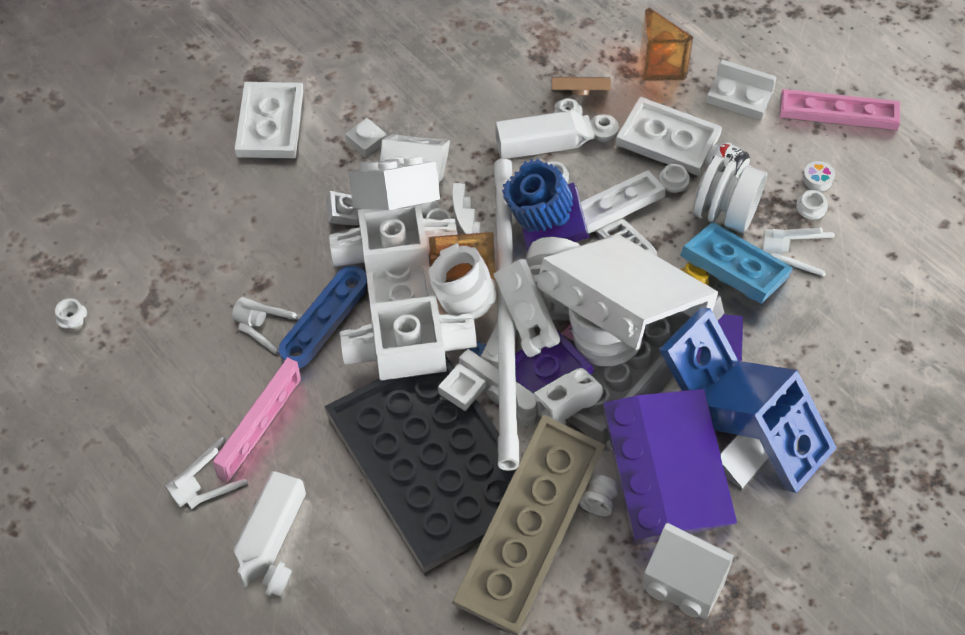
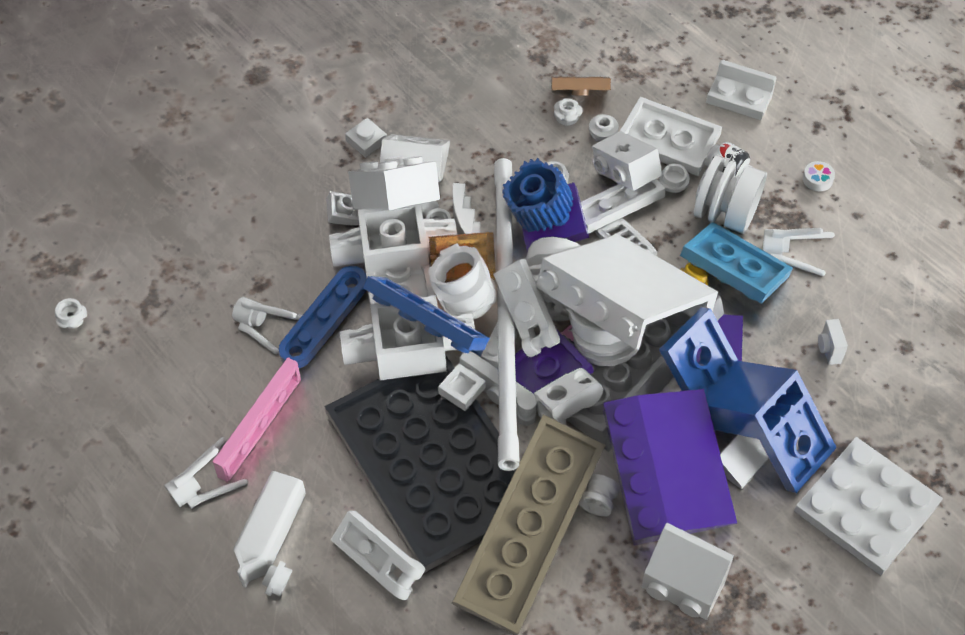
white plate [235,82,304,158] -> none
white piece [495,110,595,159] -> none
clear orange slope [640,7,693,81] -> none
bright pink tile [779,89,900,130] -> none
white plate [796,190,828,219] -> none
none -> white plate [331,511,425,600]
none -> blue plate [363,276,490,353]
none -> white brick [592,131,662,191]
none -> white plate [794,437,943,576]
none -> white plate [818,319,848,365]

